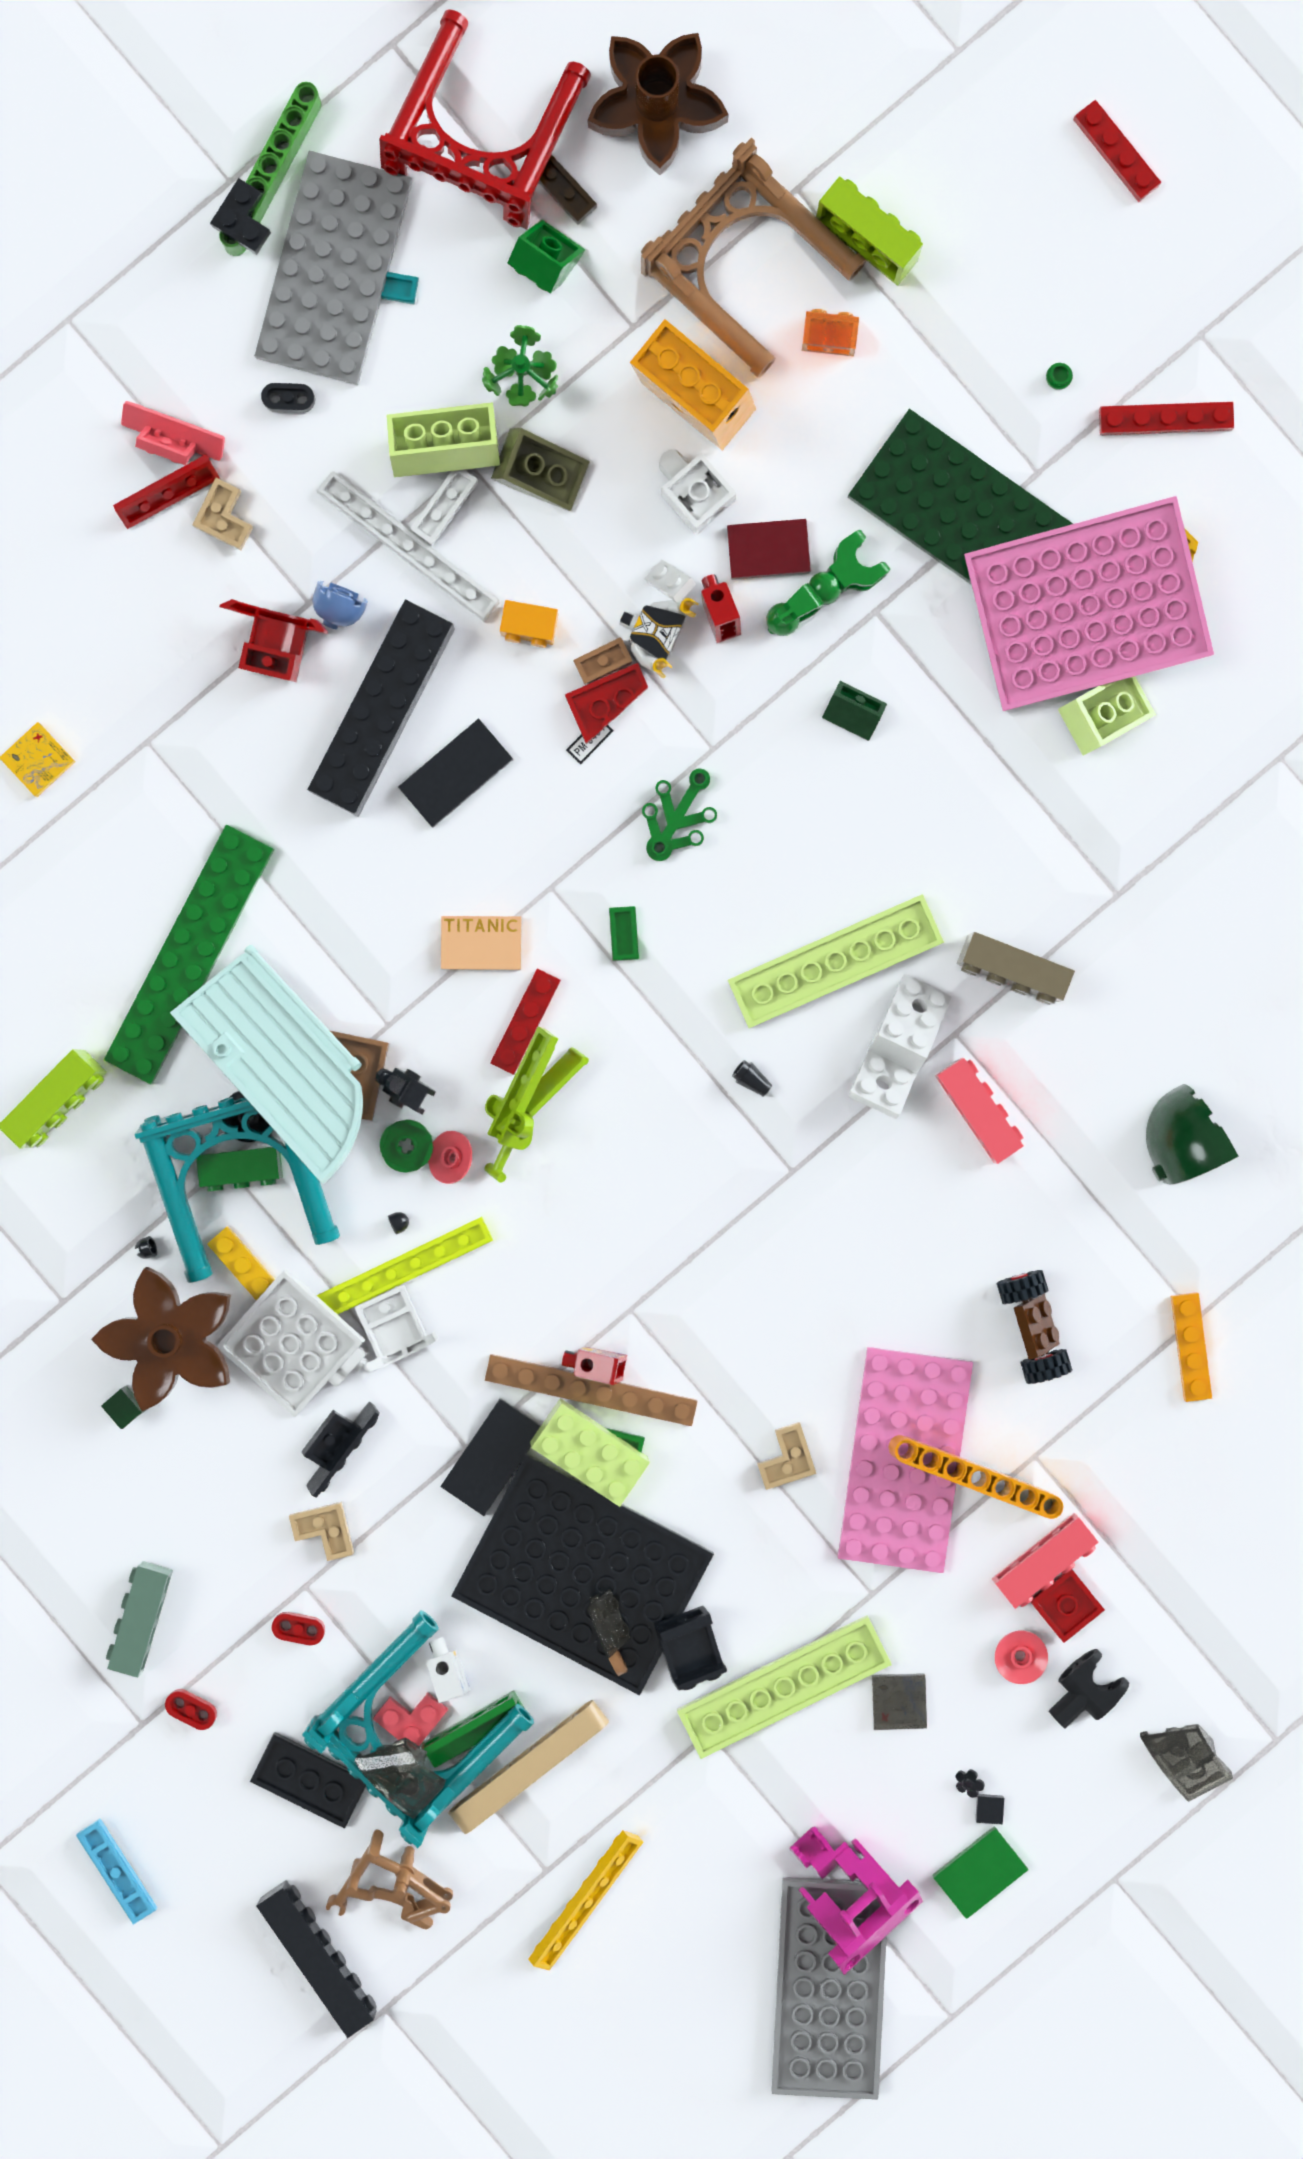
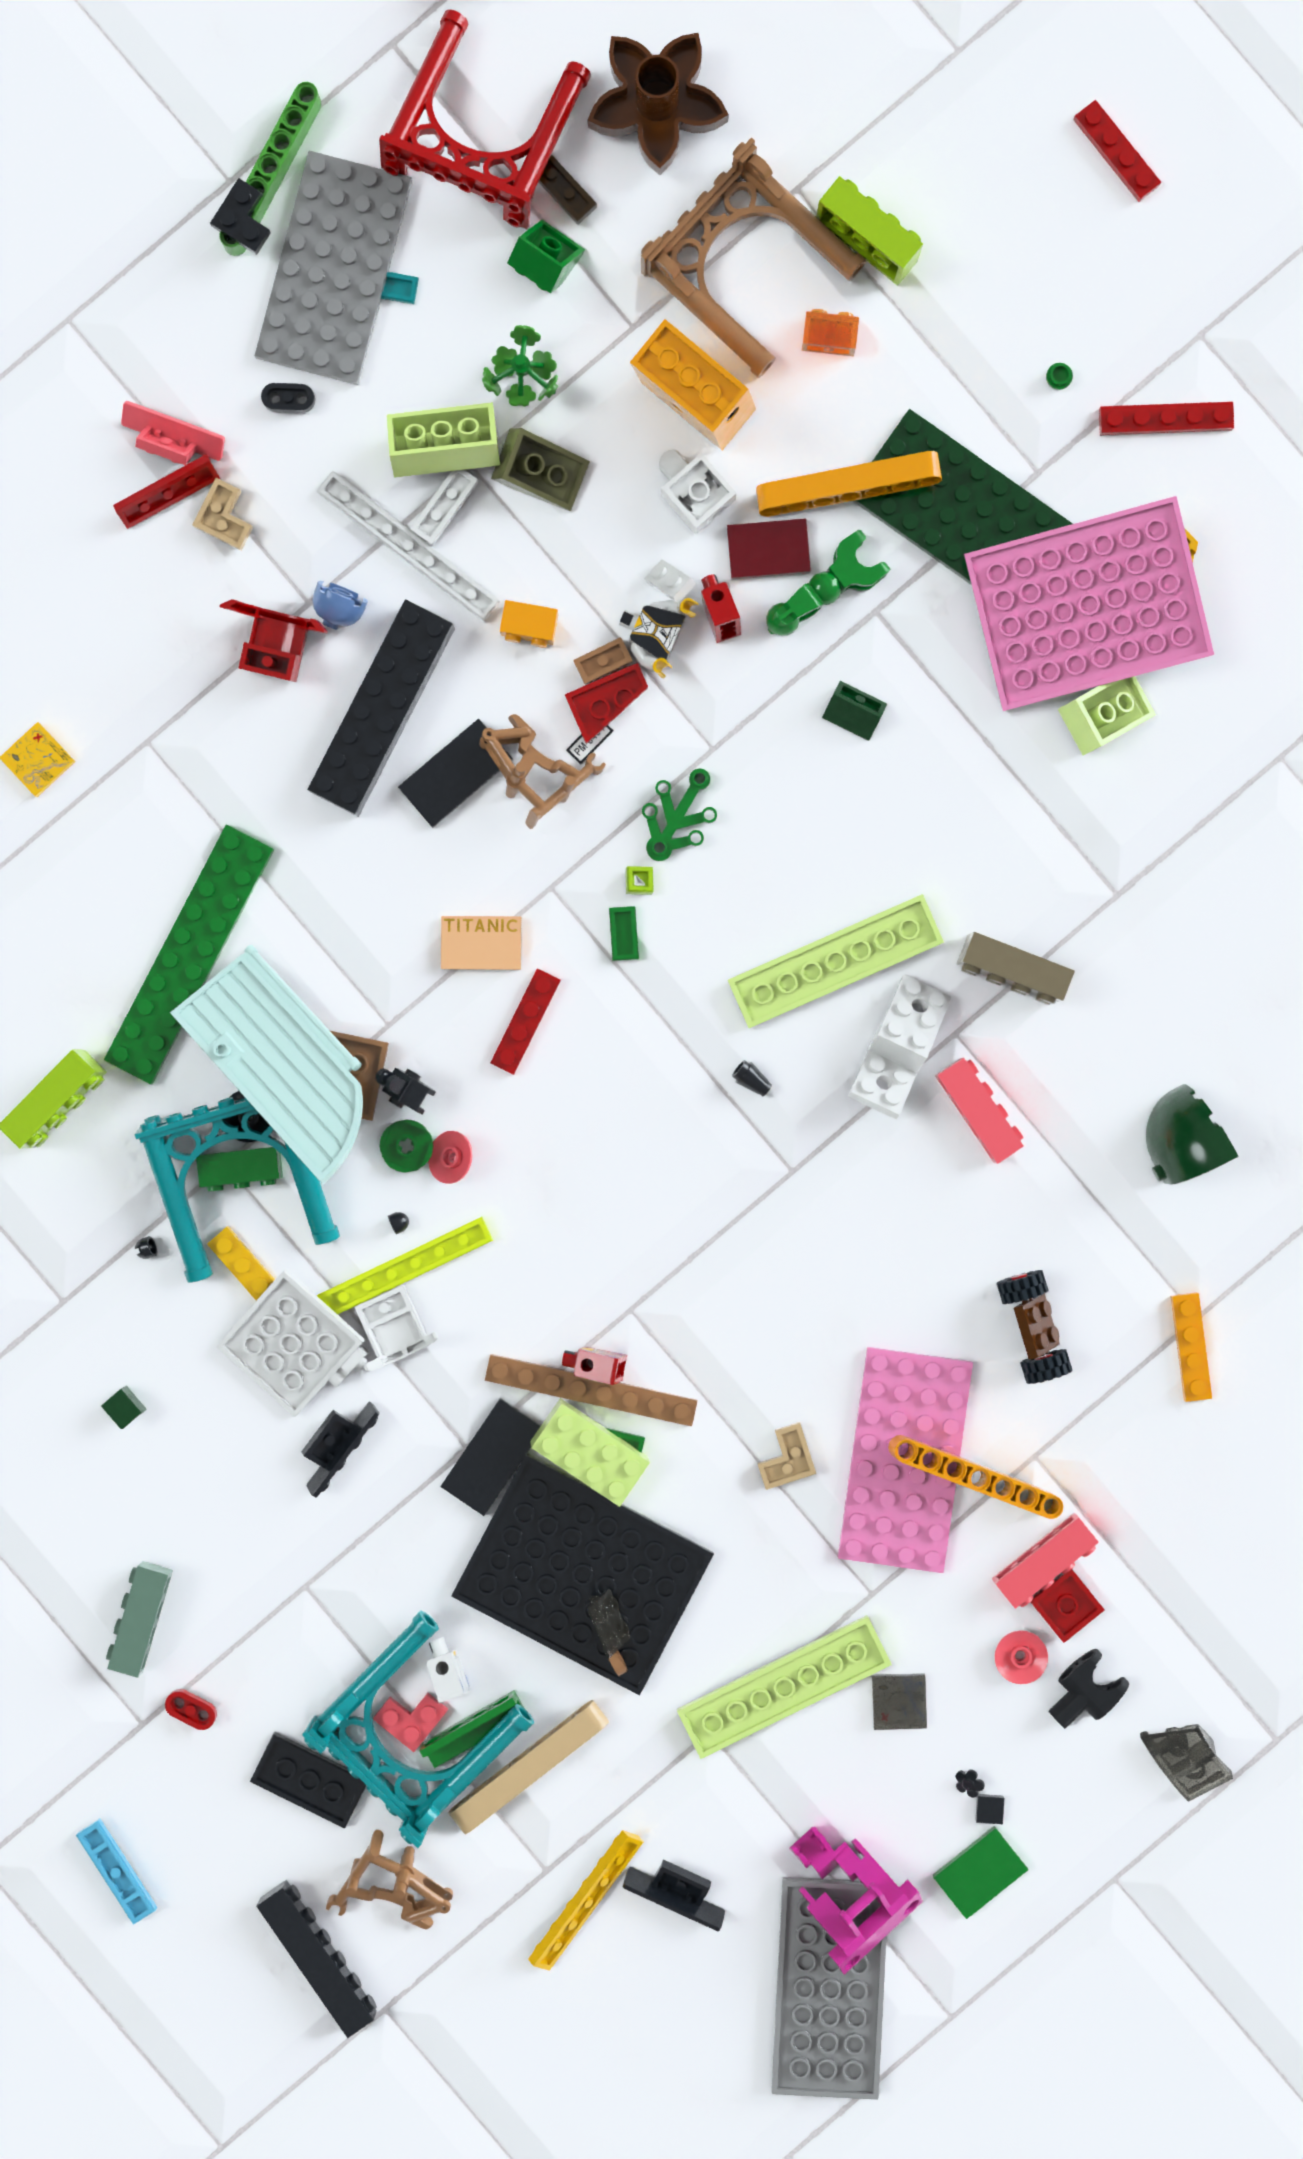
reddish brown plant [91,1267,231,1411] -> none
red plate [271,1612,326,1646] -> none
tan plate [289,1501,354,1561] -> none
clear smoke slope [354,1737,446,1819] -> none
lime piece [484,1026,589,1183] -> none
black panel [654,1605,727,1691] -> none
none -> medium nougat piece [479,714,606,829]
none -> black bracket [622,1859,725,1932]
none -> lime tile [625,866,654,895]
none -> light orange beam [756,451,942,517]

